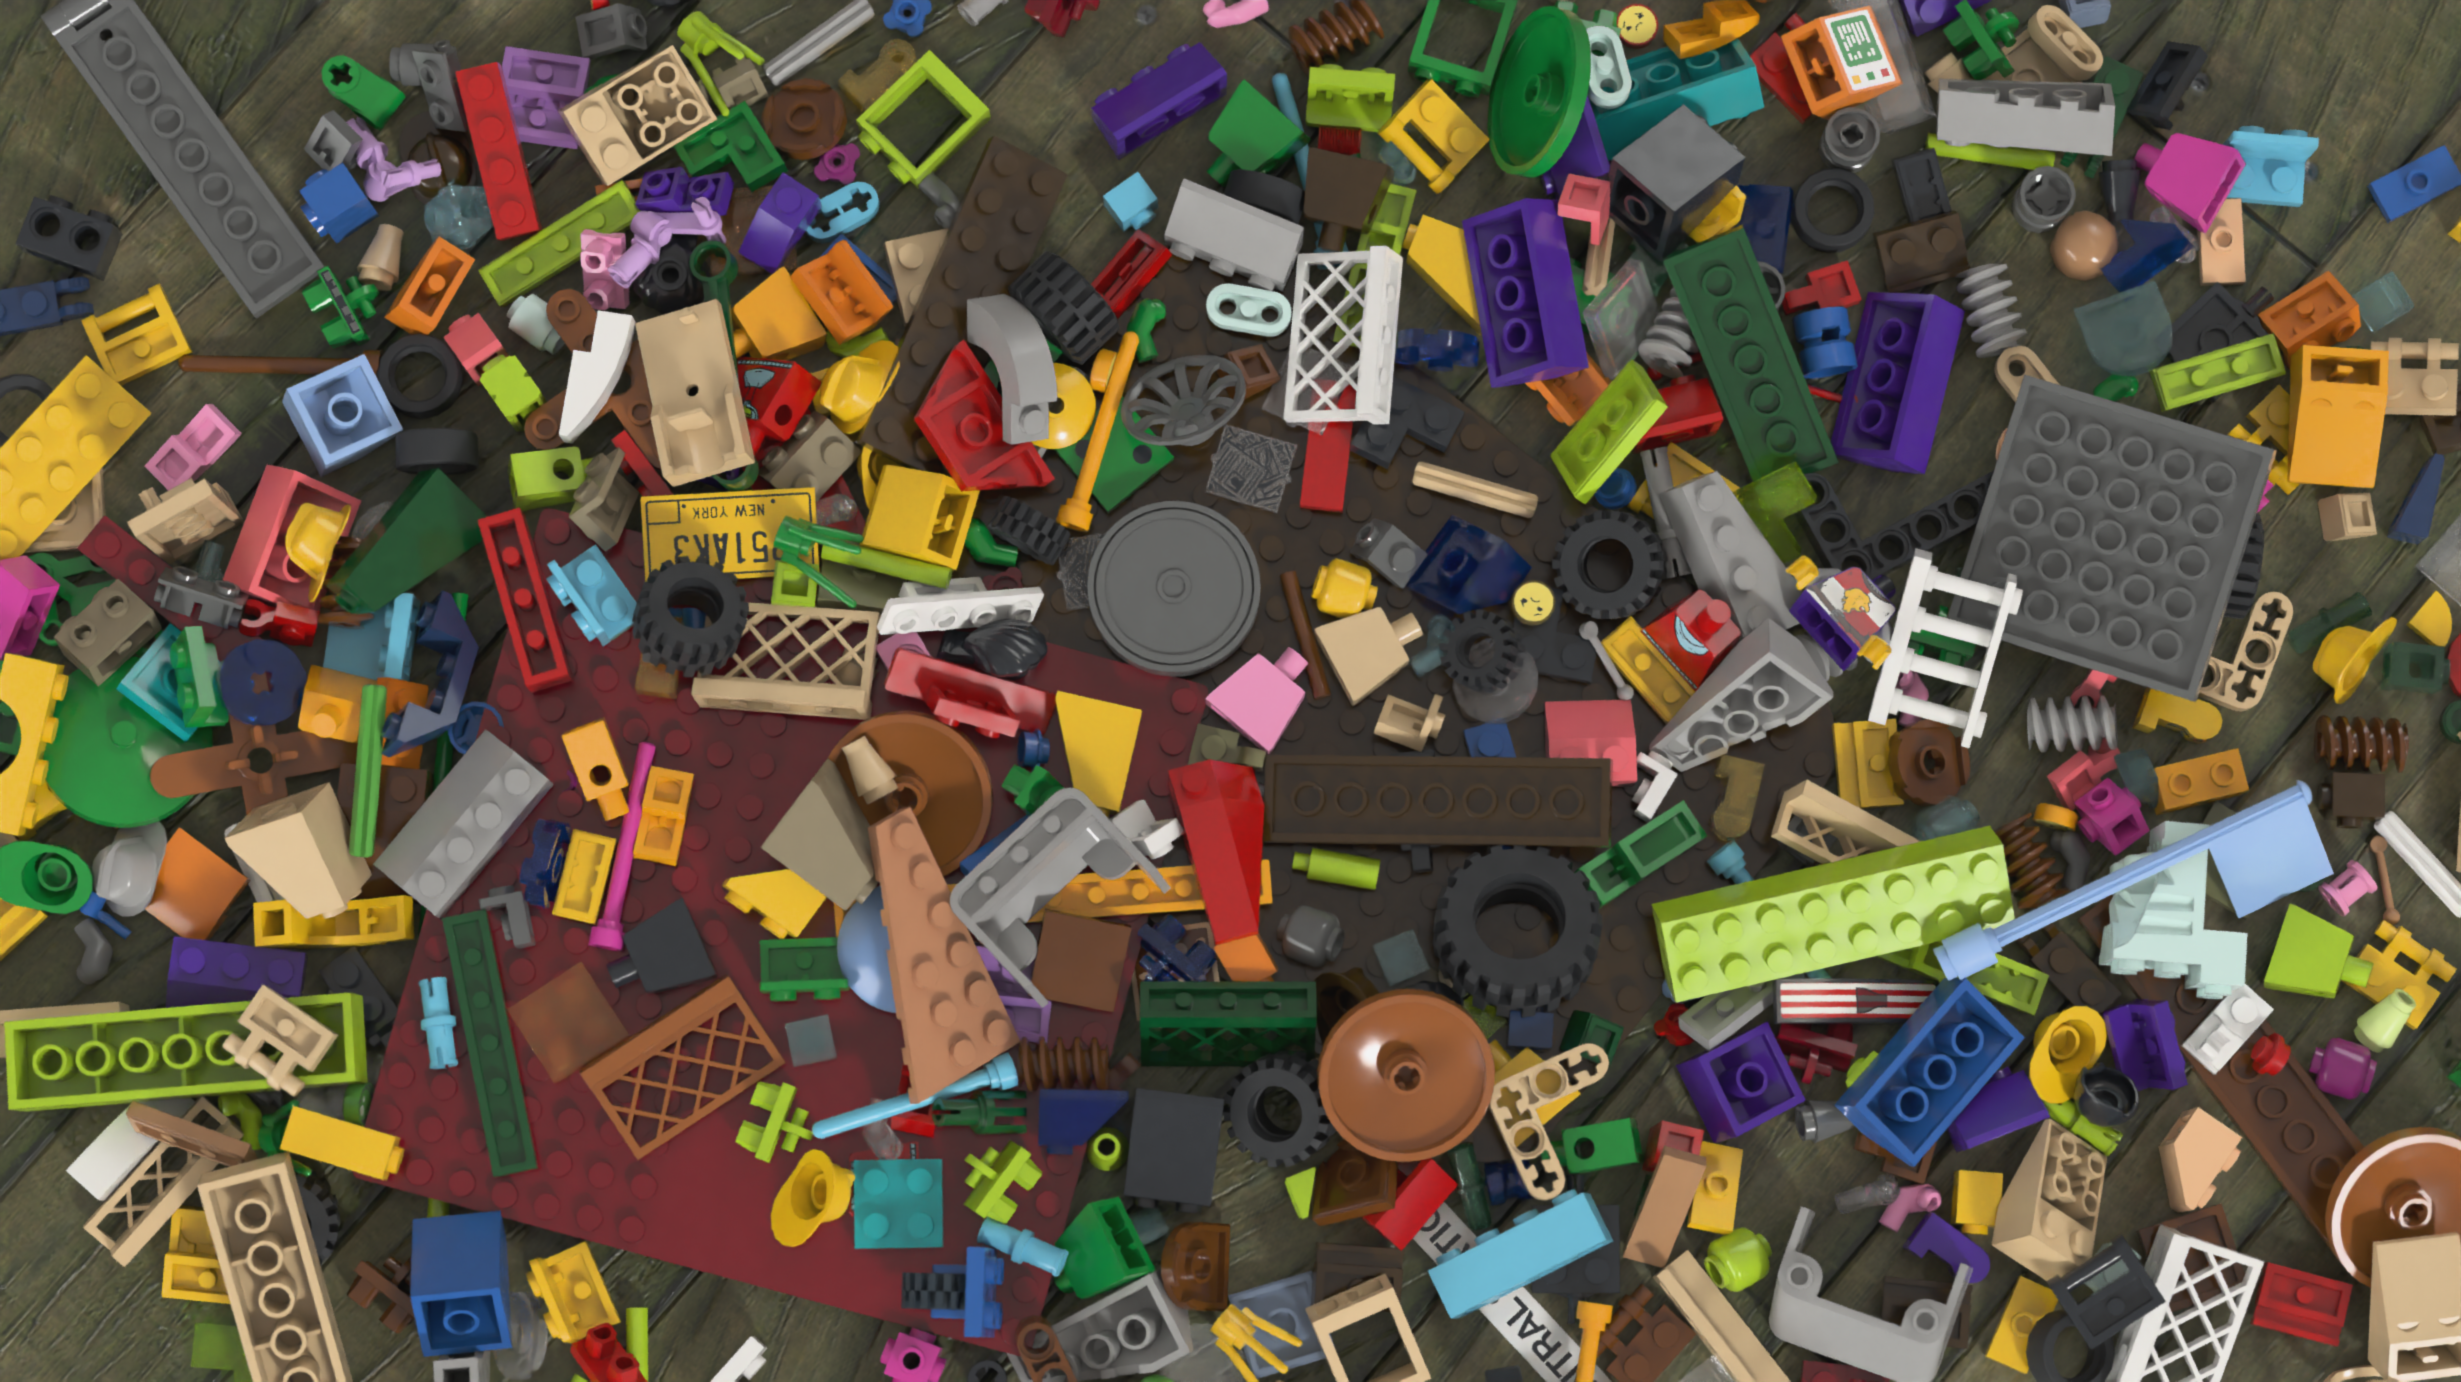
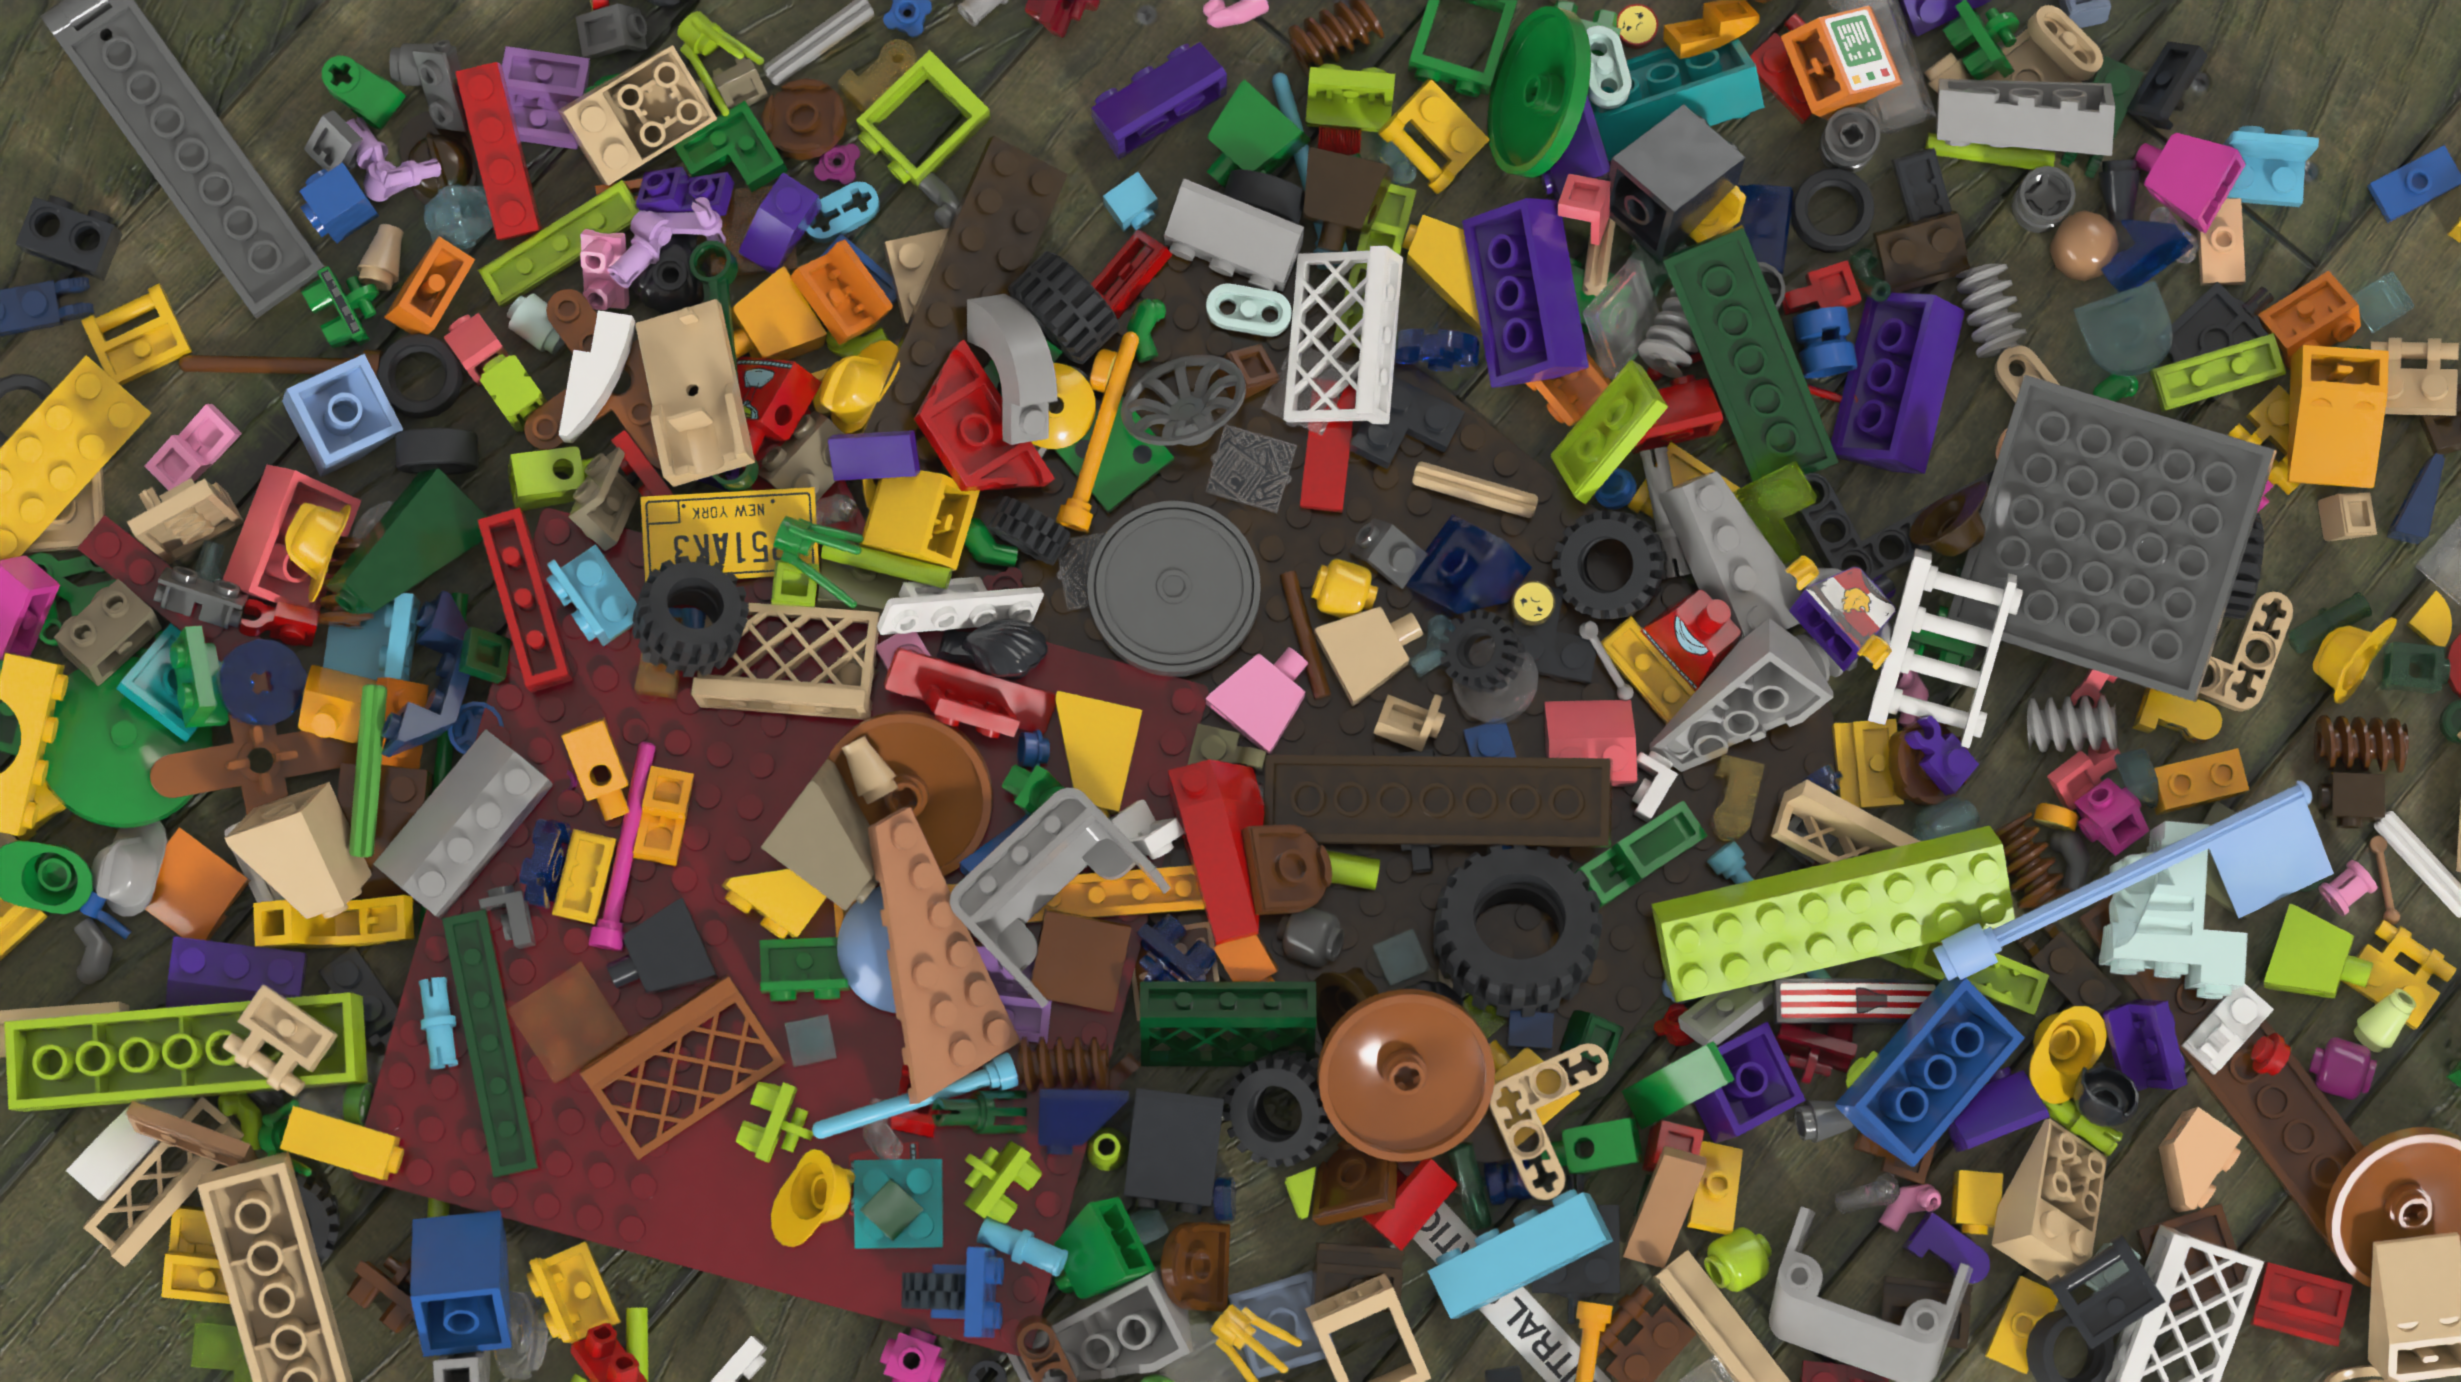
none -> dark green plate [459,626,511,684]
none -> dark purple tile [828,430,920,481]
none -> dark green slope [860,1178,924,1241]
none -> tile [1214,1177,1236,1221]
none -> reddish brown tile [1241,824,1332,915]
none -> green slope [1621,1041,1734,1130]
none -> clear blue plate [1801,764,1844,794]
none -> clear green arm [1848,248,1891,302]
none -> dark purple plate [1904,715,1979,796]
none -> dark brown piece [1909,481,1989,557]

